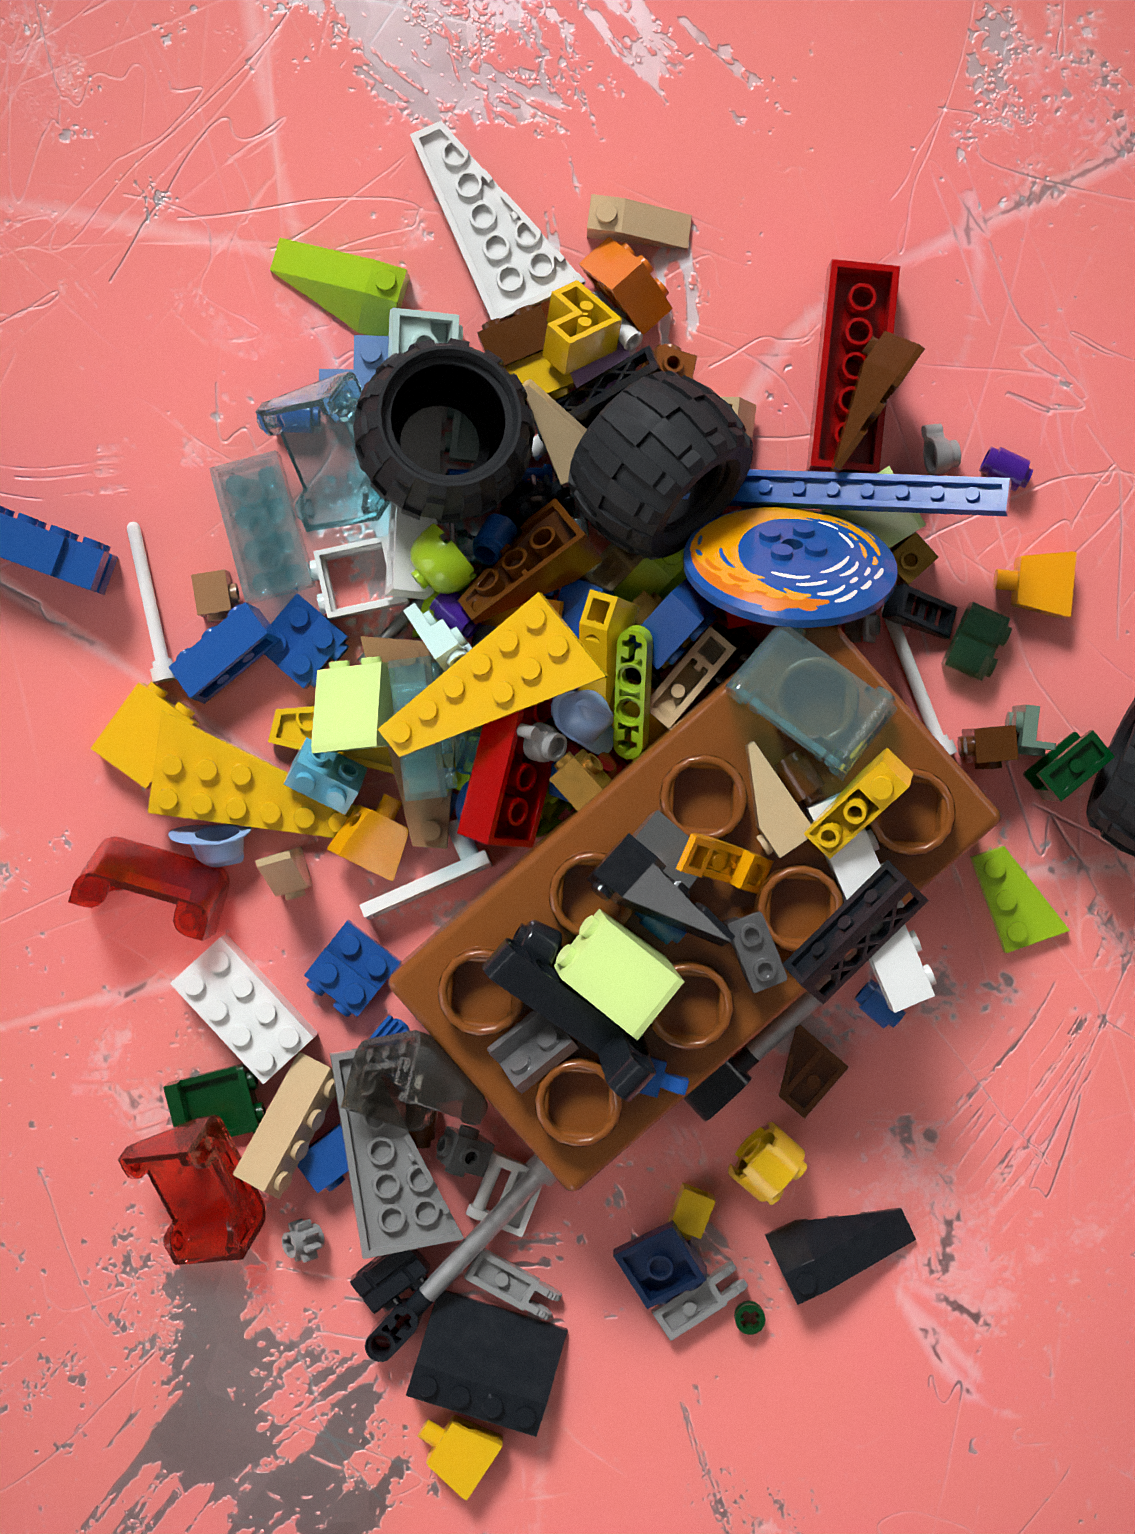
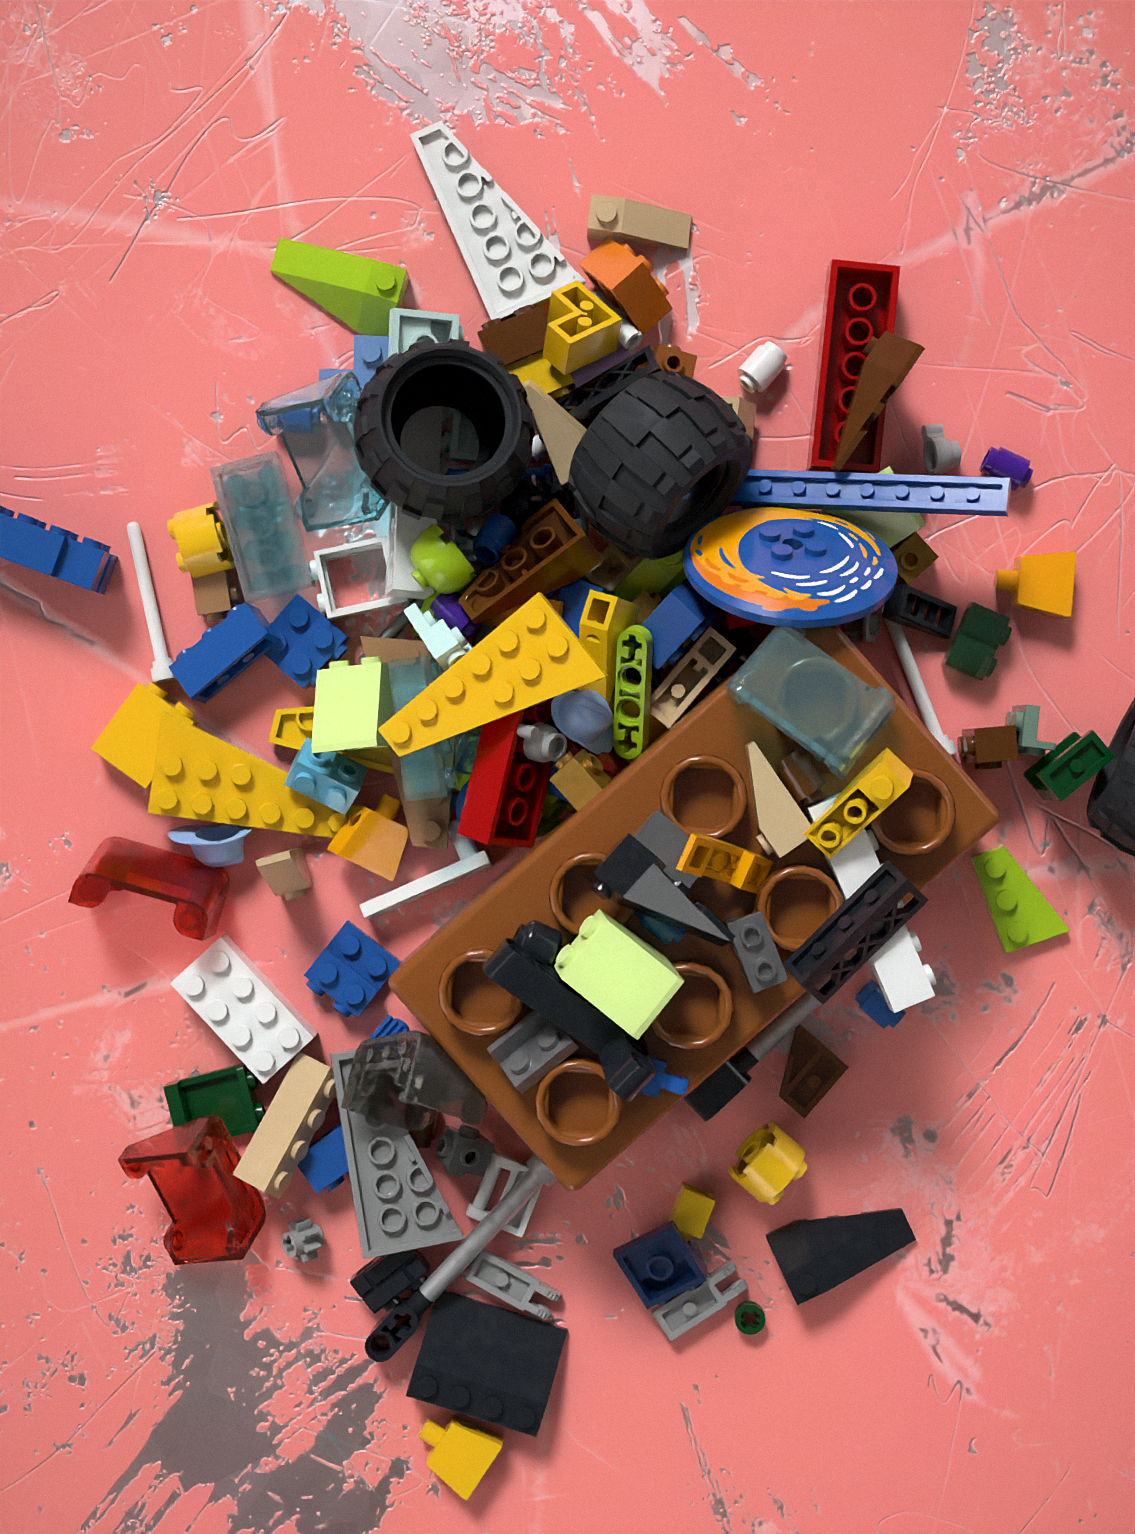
none -> yellow brick [167,501,237,578]
none -> white brick [737,341,787,393]

